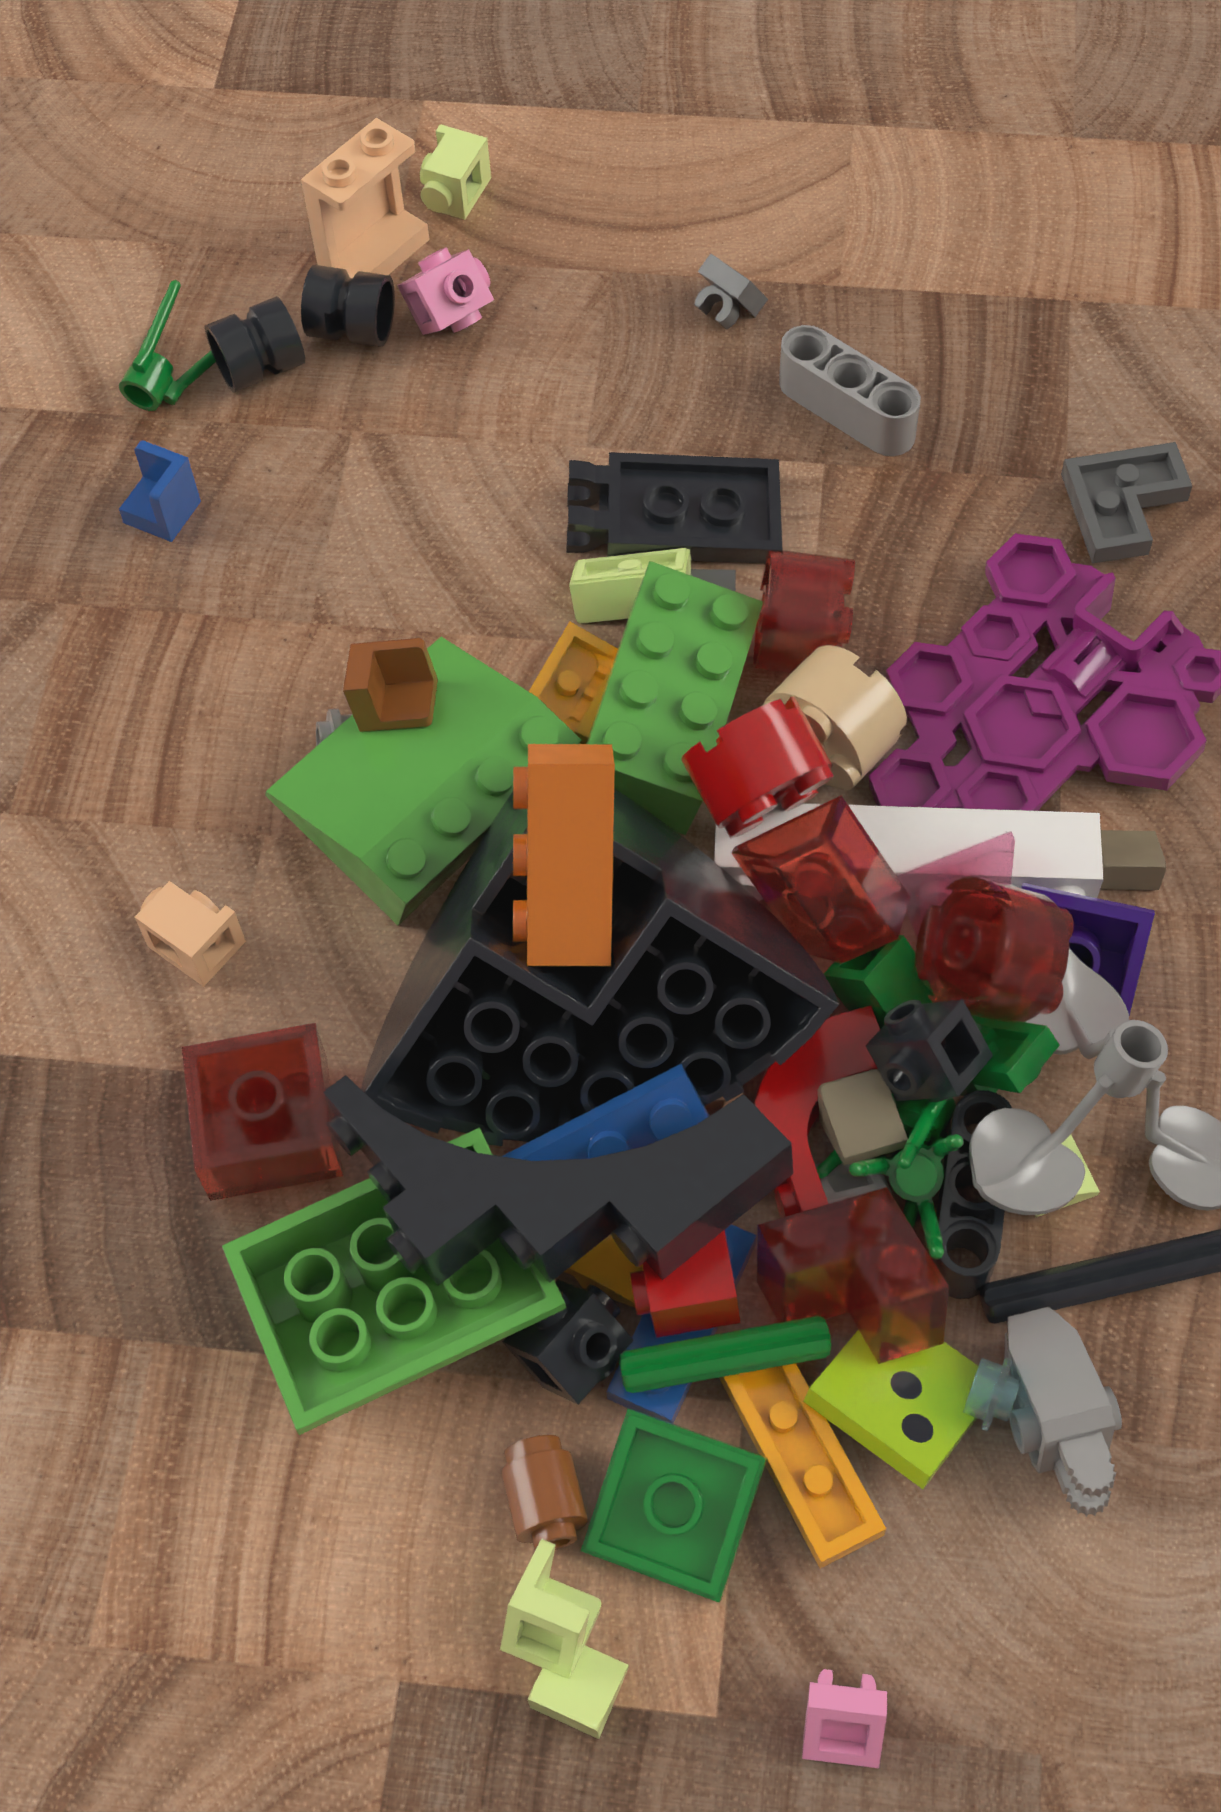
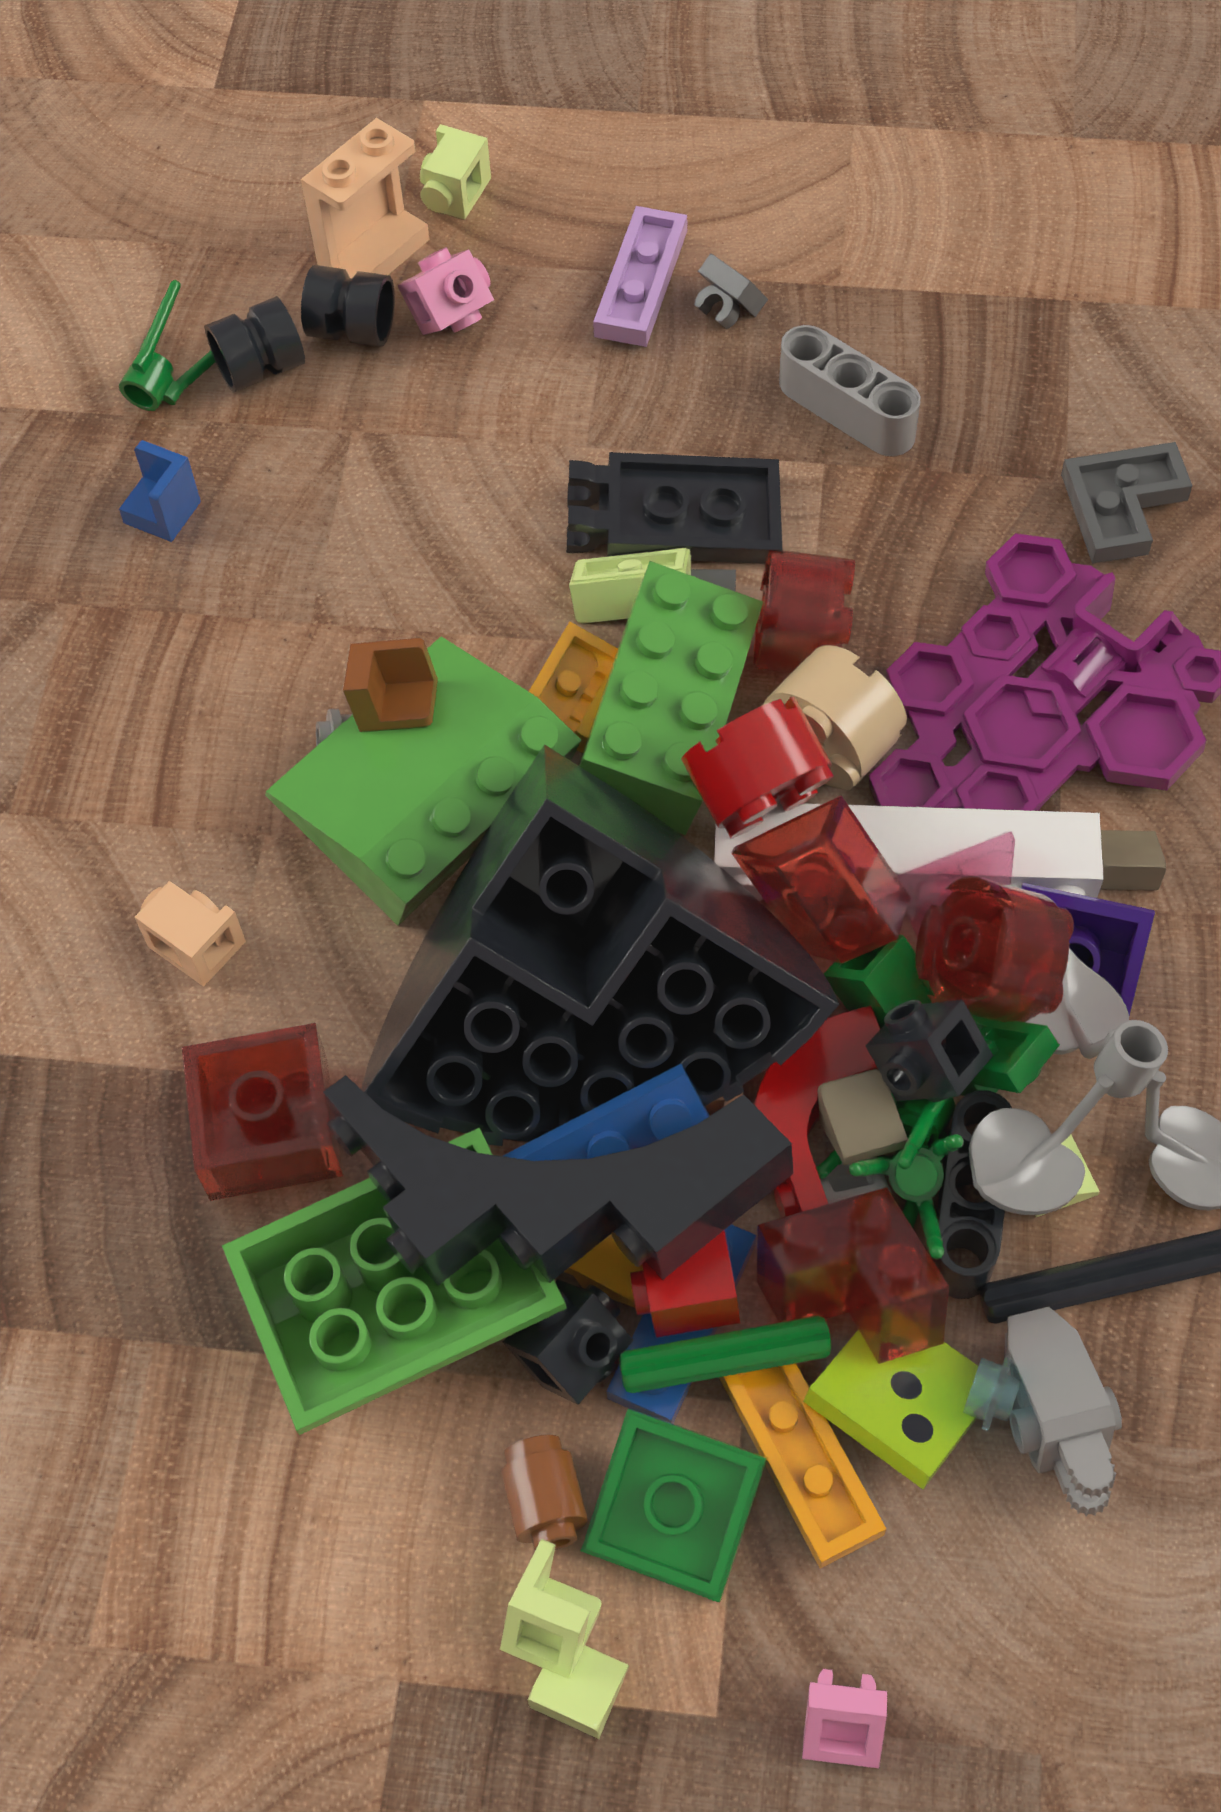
orange brick [513,744,615,966] -> none
none -> lavender plate [593,206,687,347]

